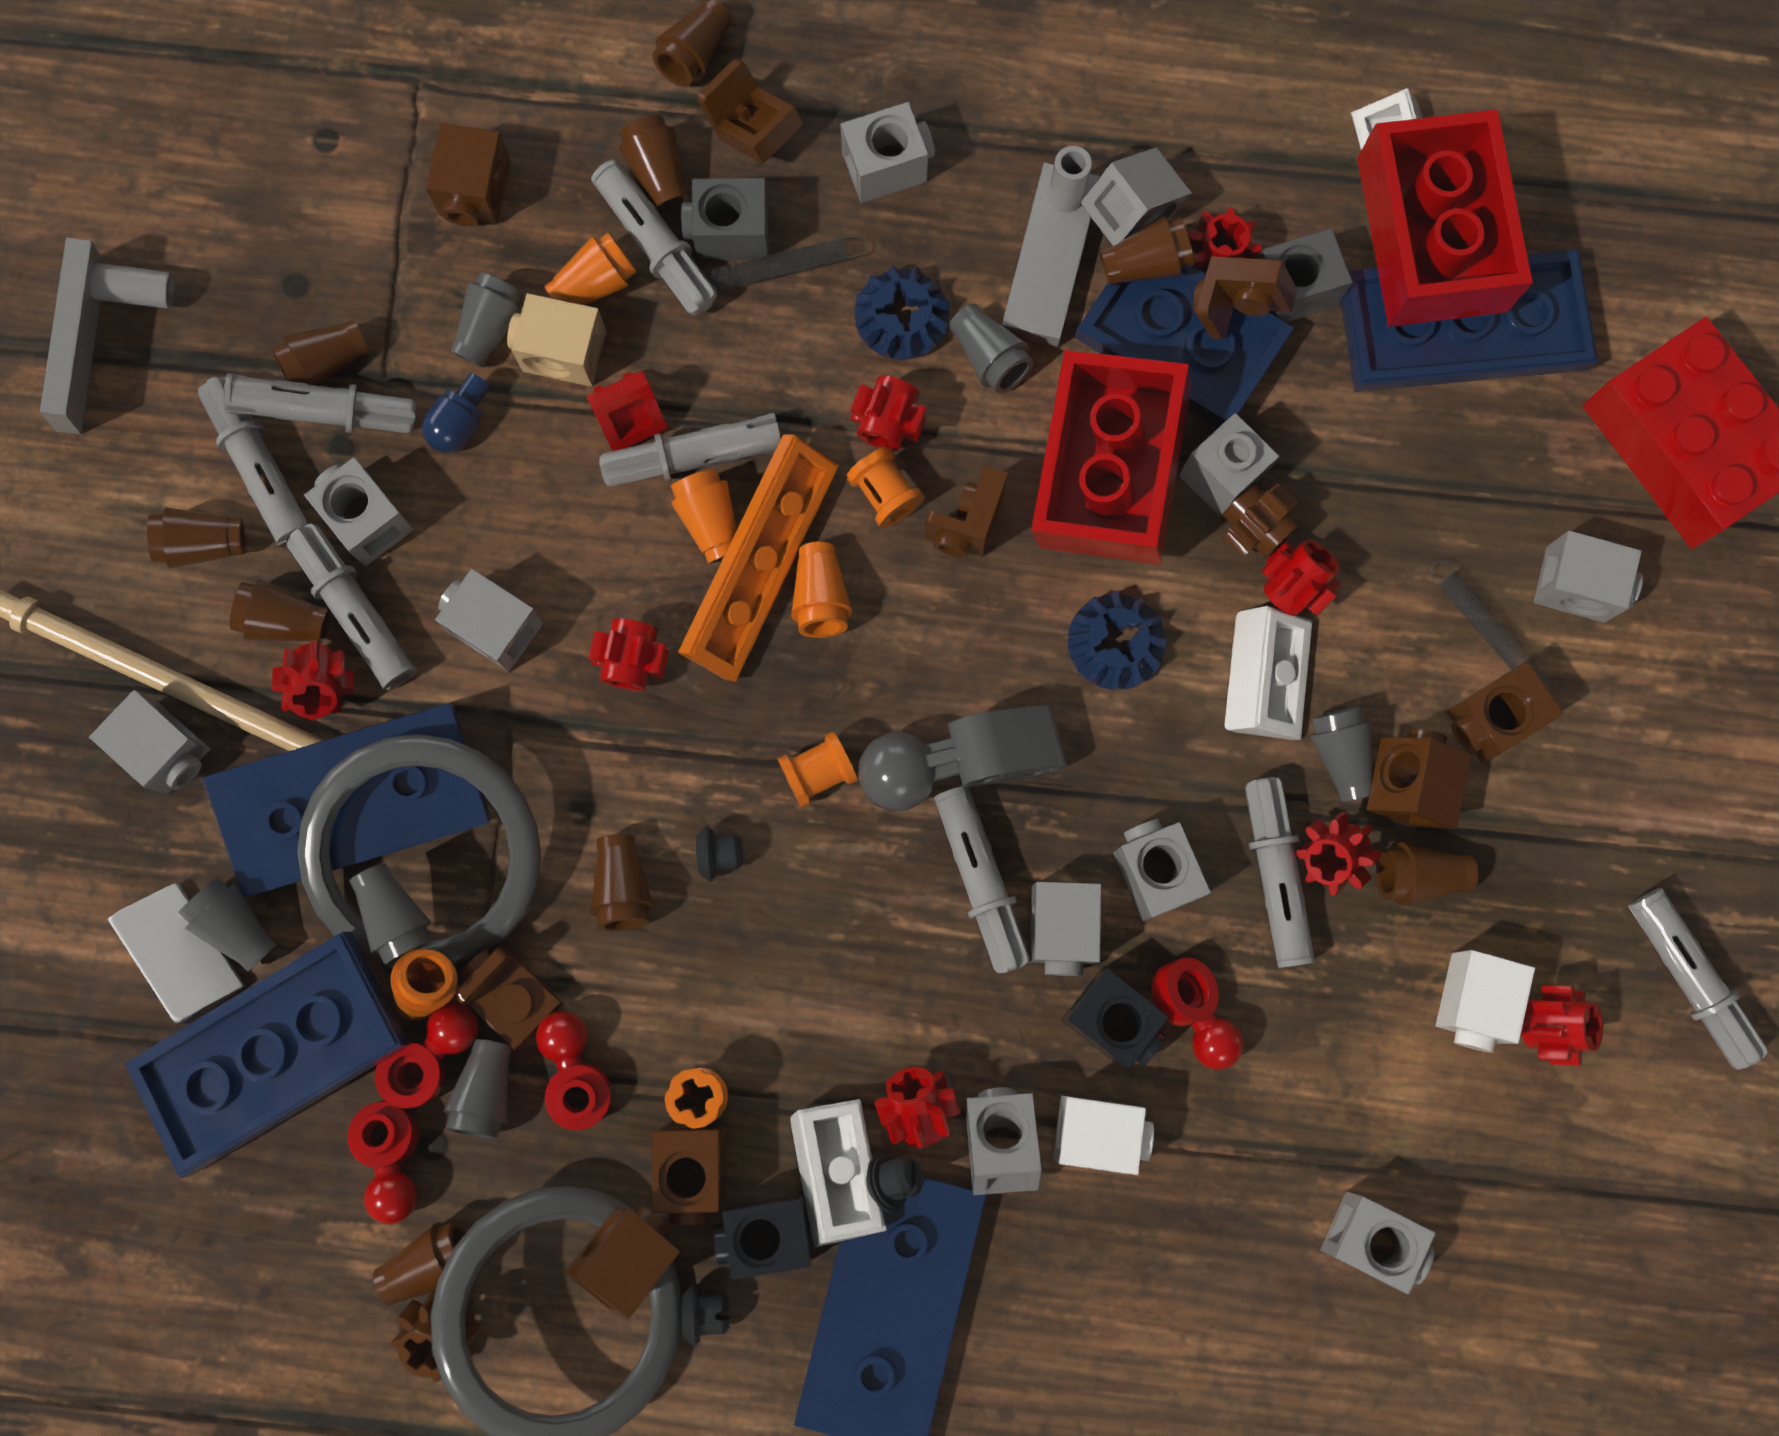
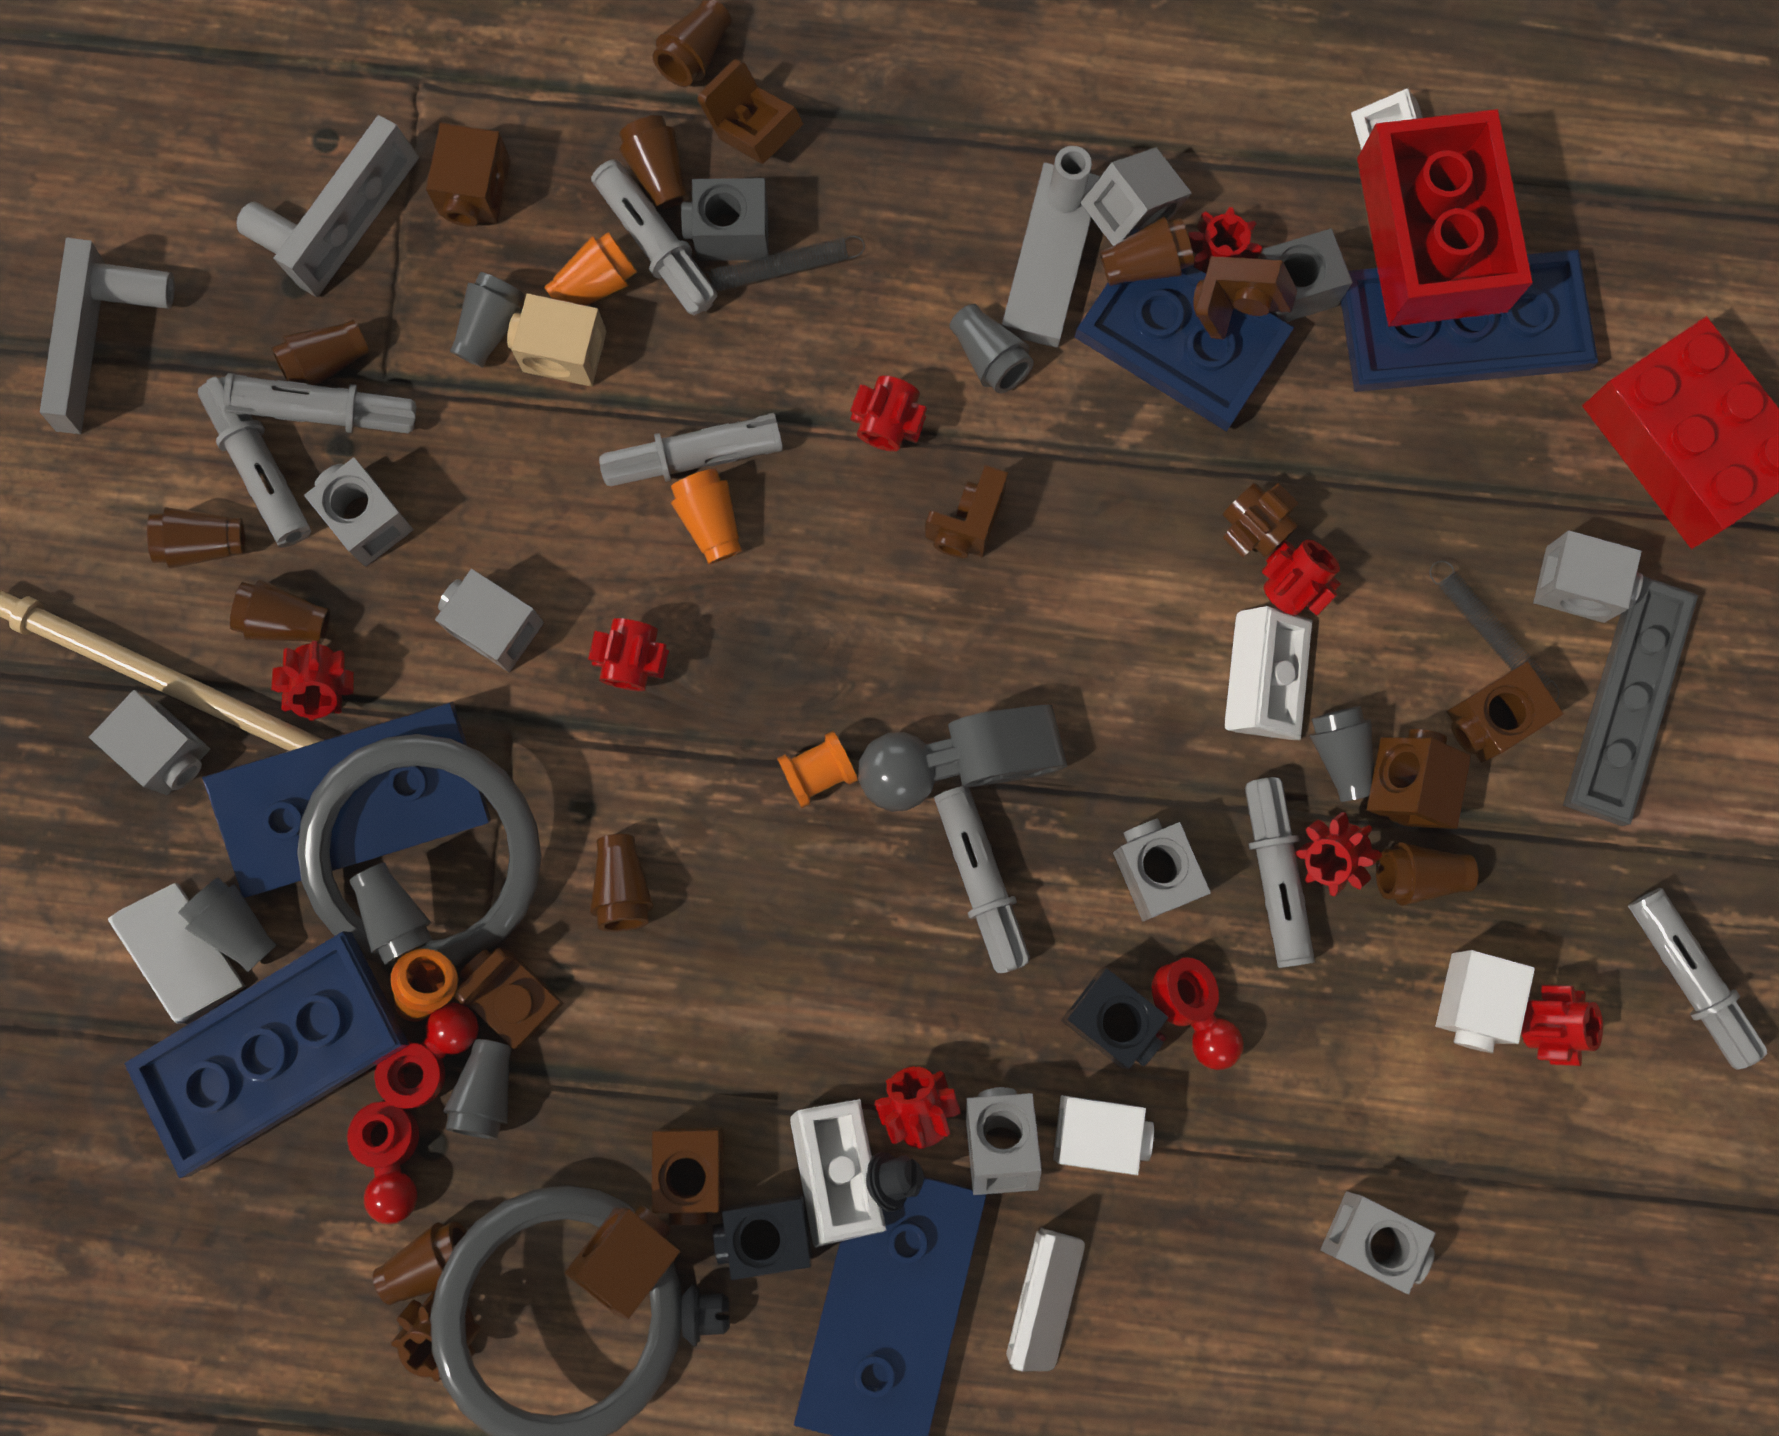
light grey axle [287,524,417,690] -> none
dark blue cylinder [422,372,491,453] -> none
red plate [536,1011,612,1130] -> none
red tile [586,370,668,451] -> none
orange bush [665,1067,729,1129] -> none
orange tile [678,434,839,682] -> none
black piece [696,825,743,882] -> none
orange cone [791,542,853,638] -> none
light grey brick [840,102,935,203] -> none
orange bush [847,446,925,529] -> none
dark blue gear [855,265,949,360] -> none
light grey brick [1030,882,1101,976] -> none
red brick [1031,350,1192,565] -> none
dark blue gear [1067,591,1168,690] -> none
light grey brick [1179,413,1279,518] -> none
none -> light grey piece [237,115,419,298]
none -> white slope [1006,1228,1085,1371]
none -> dark grey tile [1563,576,1698,826]

